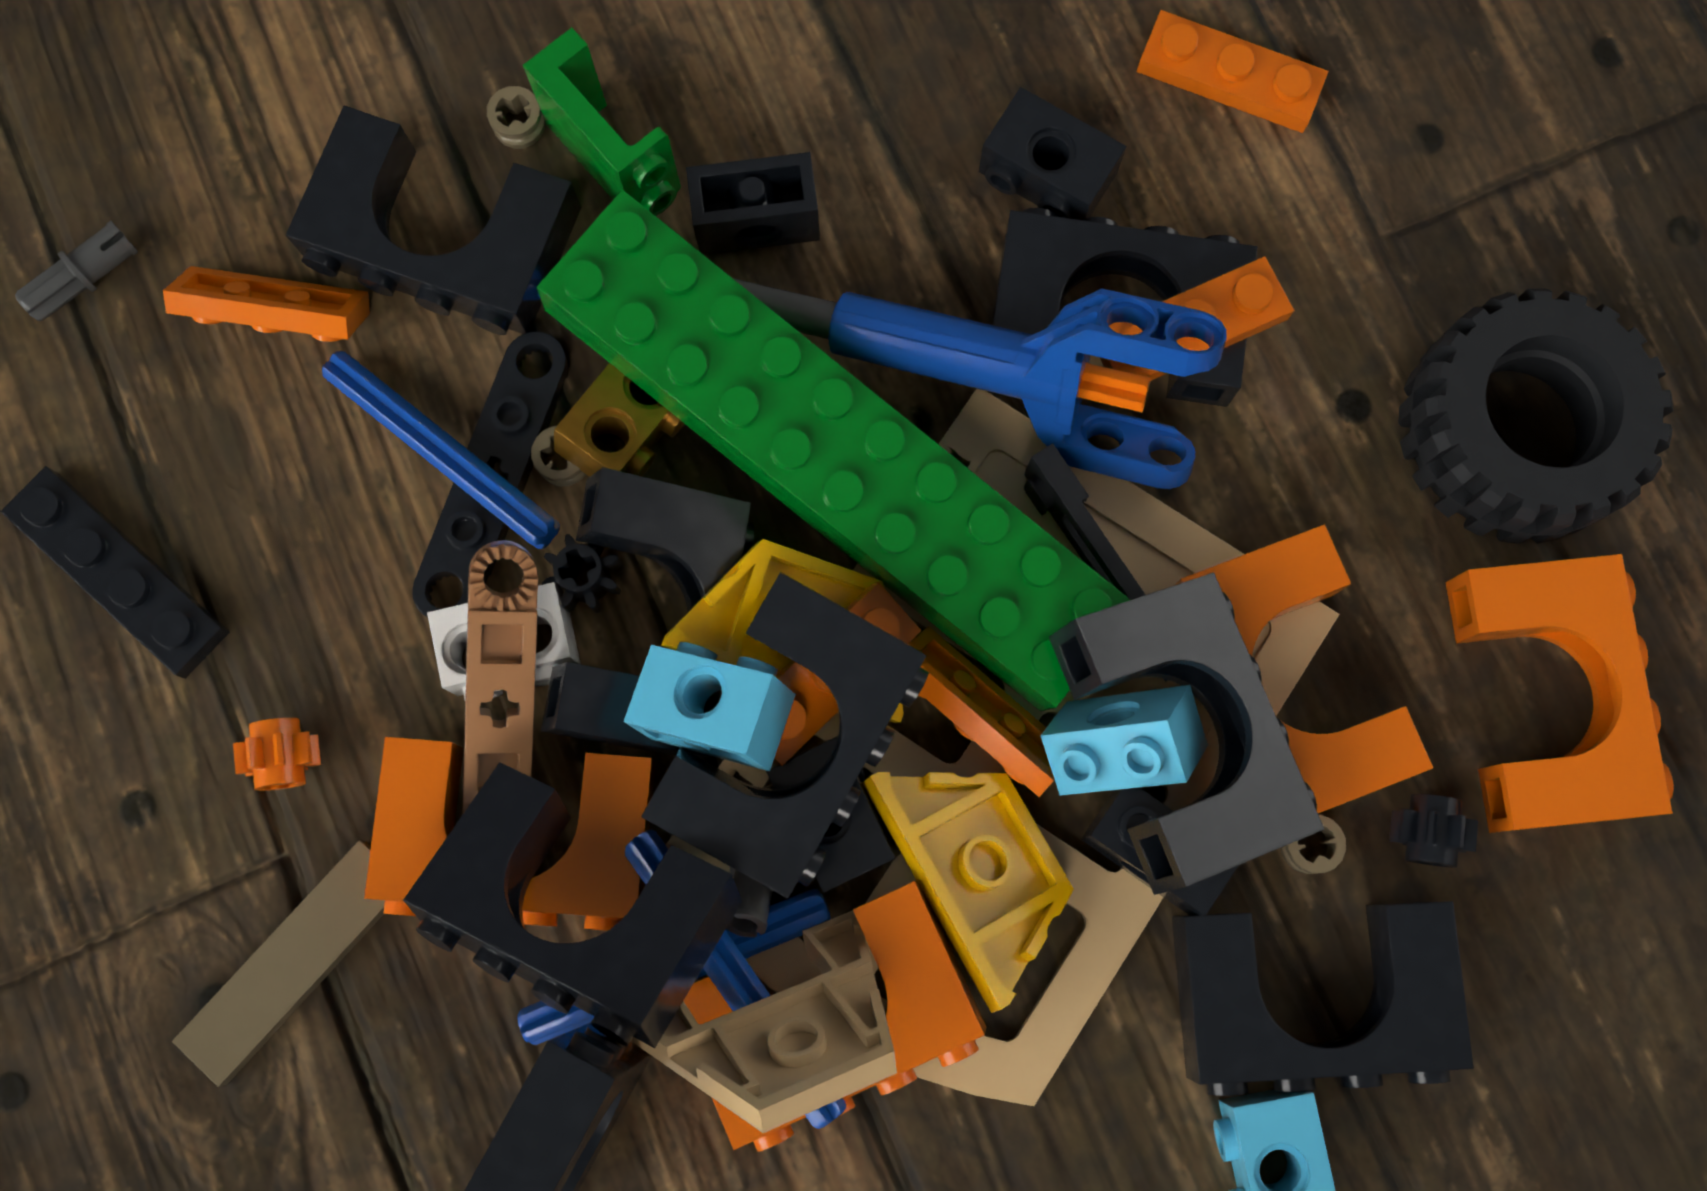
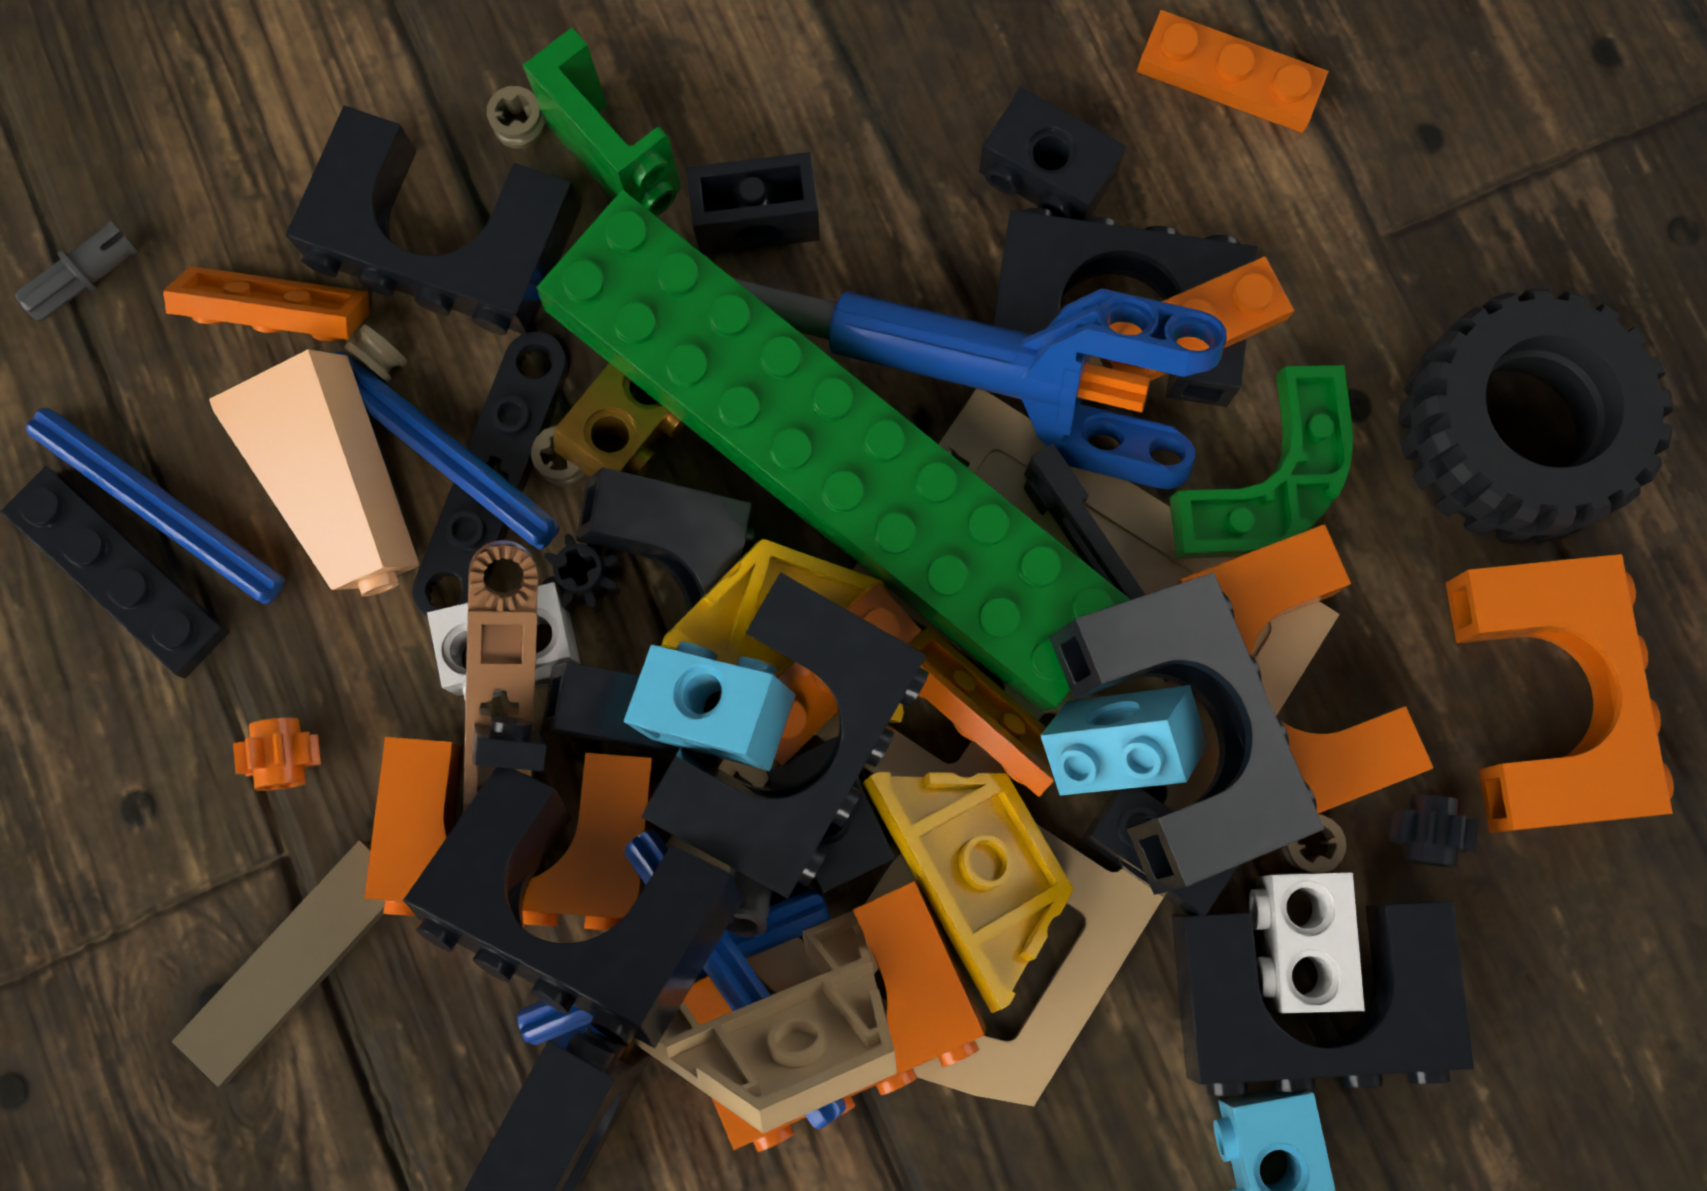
none -> blue axle [26,408,286,604]
none -> light nougat slope [209,349,420,596]
none -> dark tan bush [344,324,408,384]
none -> black plate [471,716,547,771]
none -> green plate [1169,365,1353,559]
none -> white brick [1249,873,1365,1013]

